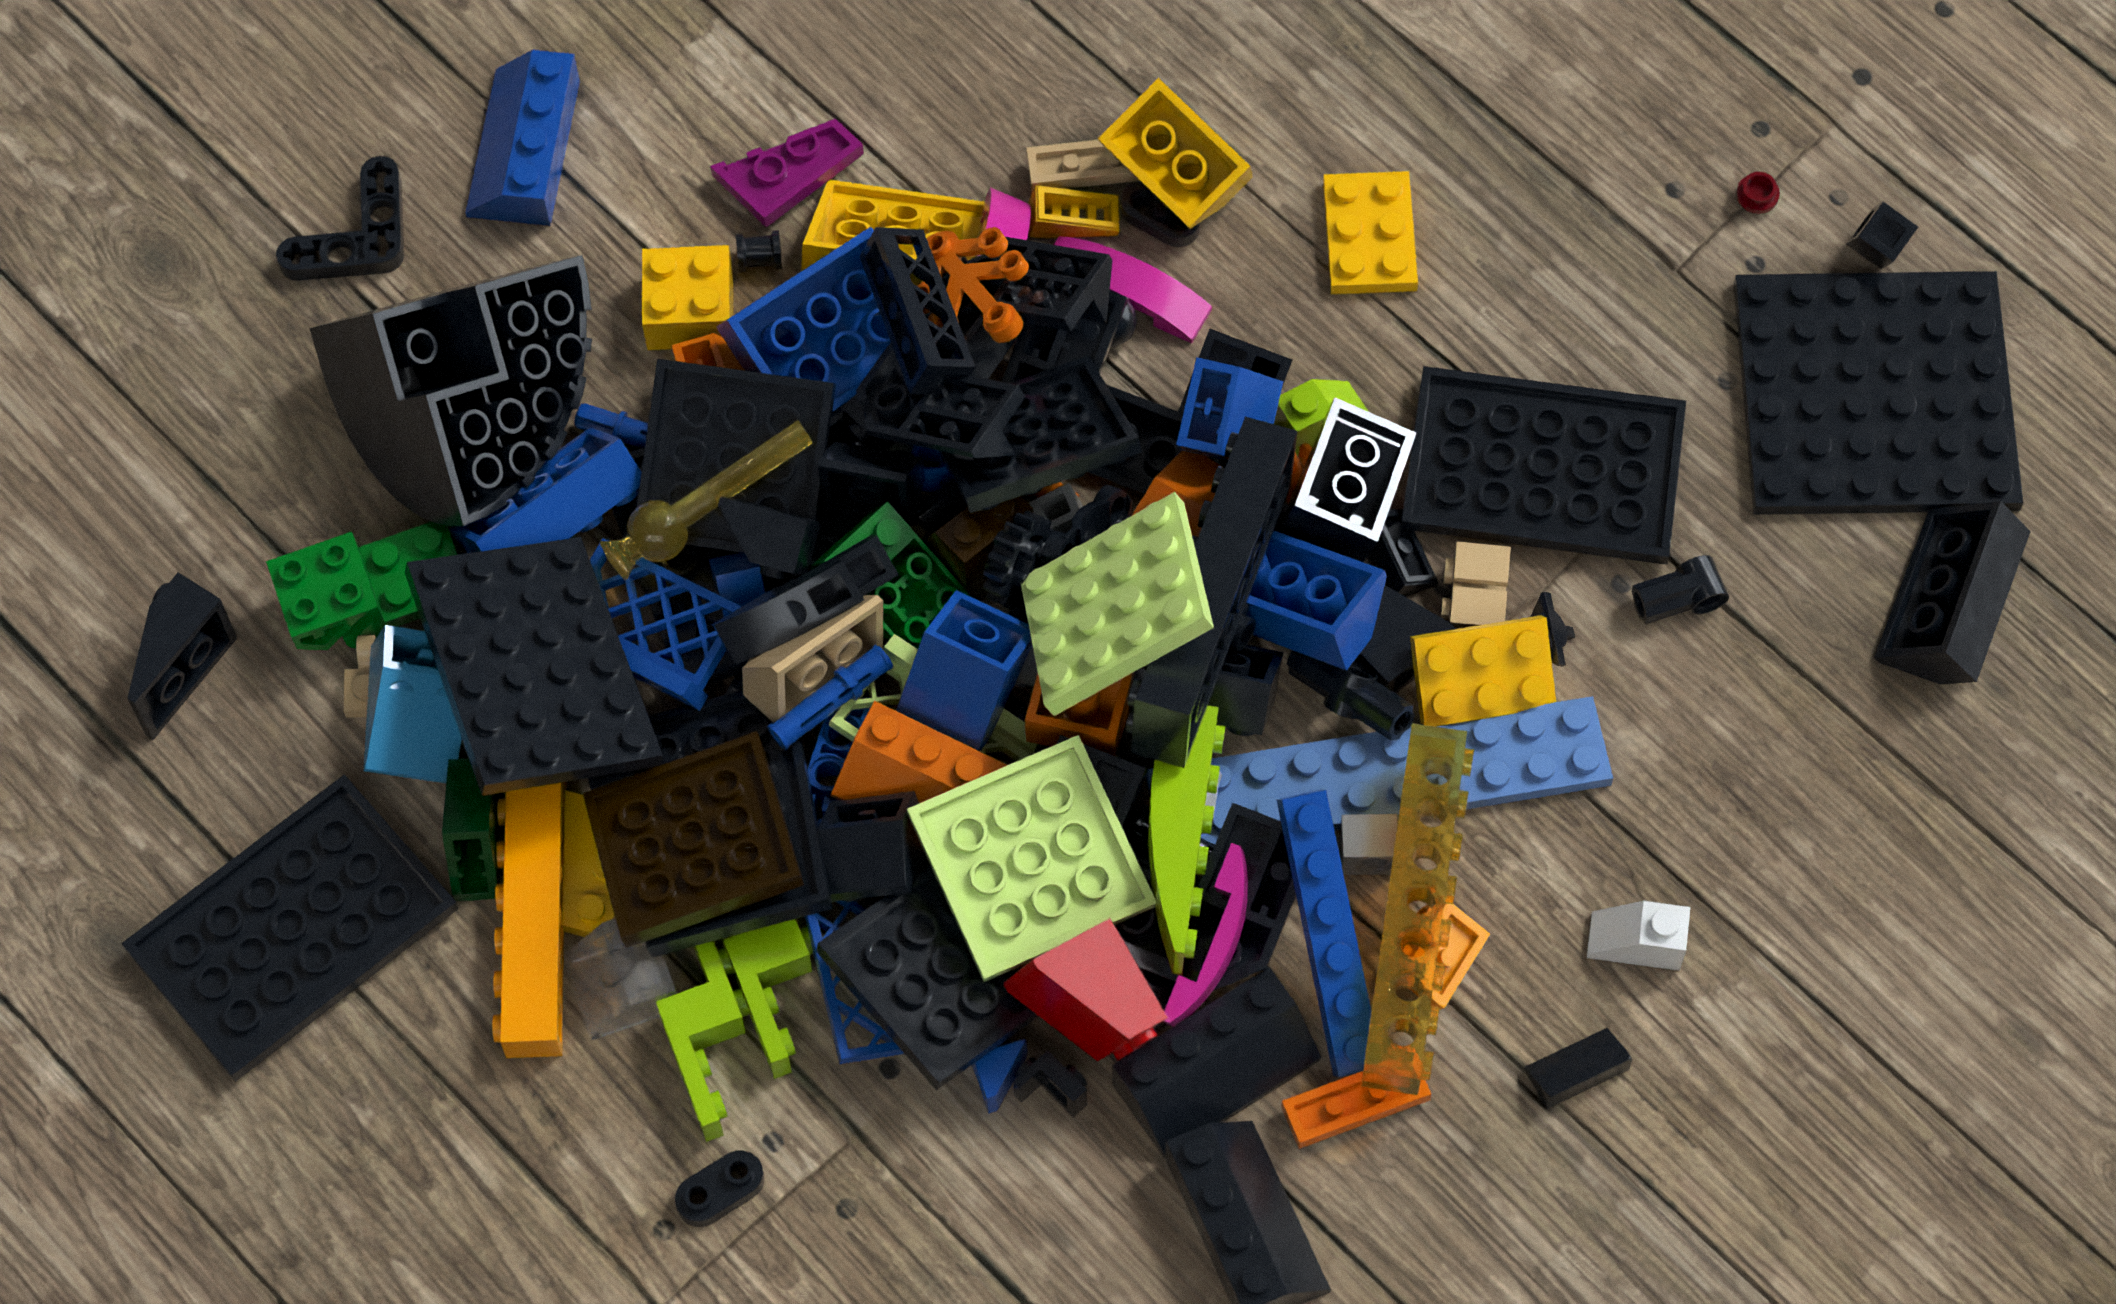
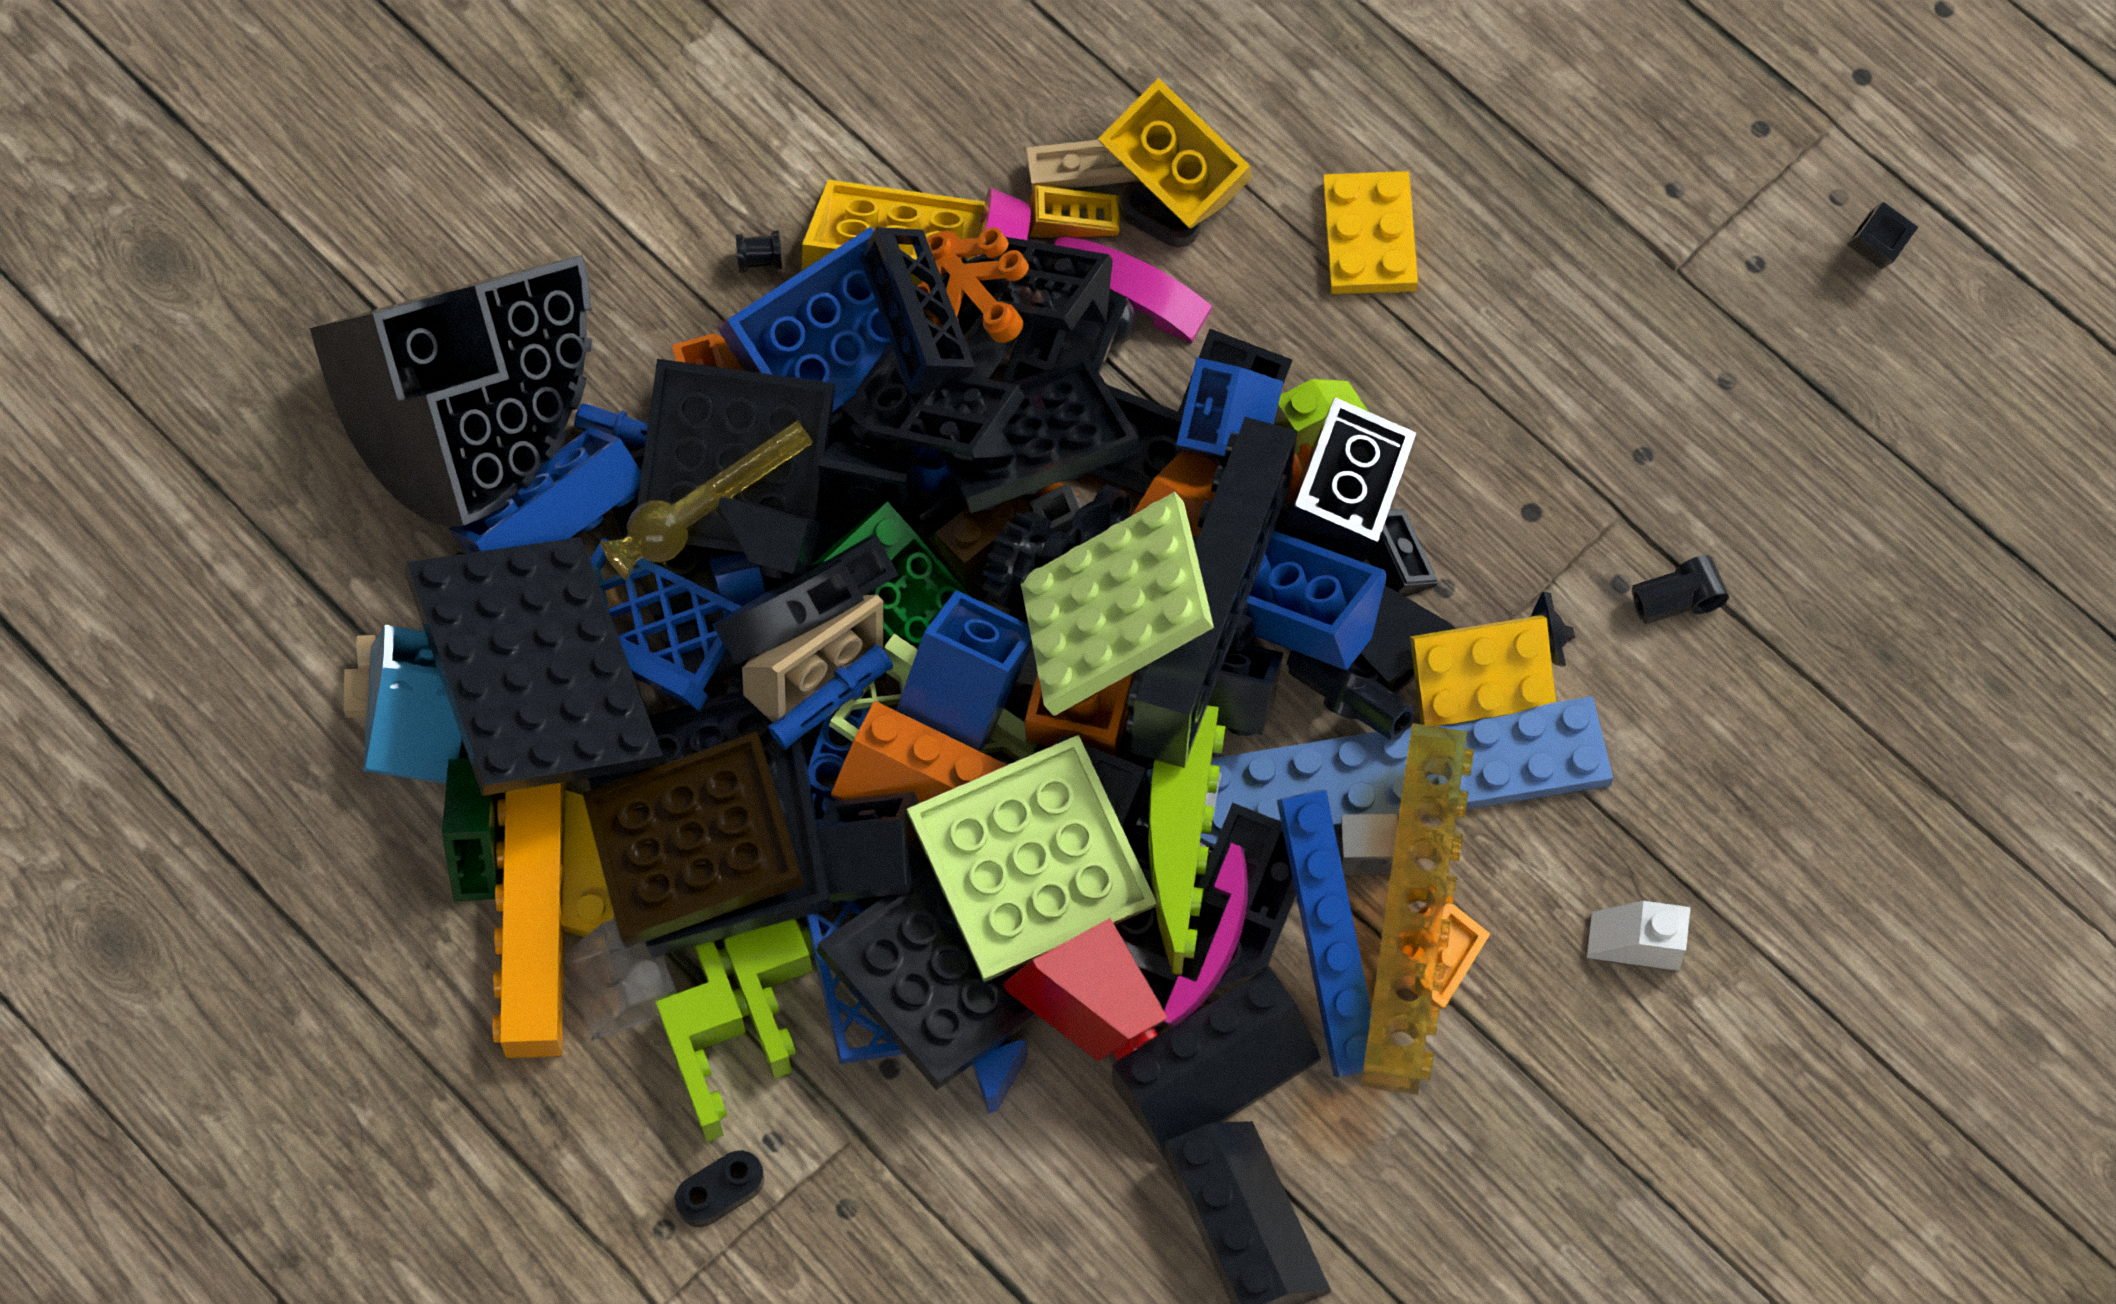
black plate [121,774,459,1082] -> none
black slope [127,572,237,740] -> none
green piece [266,522,457,651] -> none
black beam [276,156,404,281] -> none
blue slope [465,50,580,226] -> none
yellow brick [642,245,734,350] -> none
magenta wing [710,119,864,227] -> none
black bracket [1013,1050,1087,1117] -> none
orange plate [1281,1053,1432,1149] -> none
black plate [1401,366,1686,565] -> none
tan piece [1440,542,1511,629] -> none
black slope [1524,1028,1633,1109] -> none
black plate [1734,271,2024,515] -> none
dark red plate [1736,172,1780,214] -> none
black slope [1874,501,2031,685] -> none

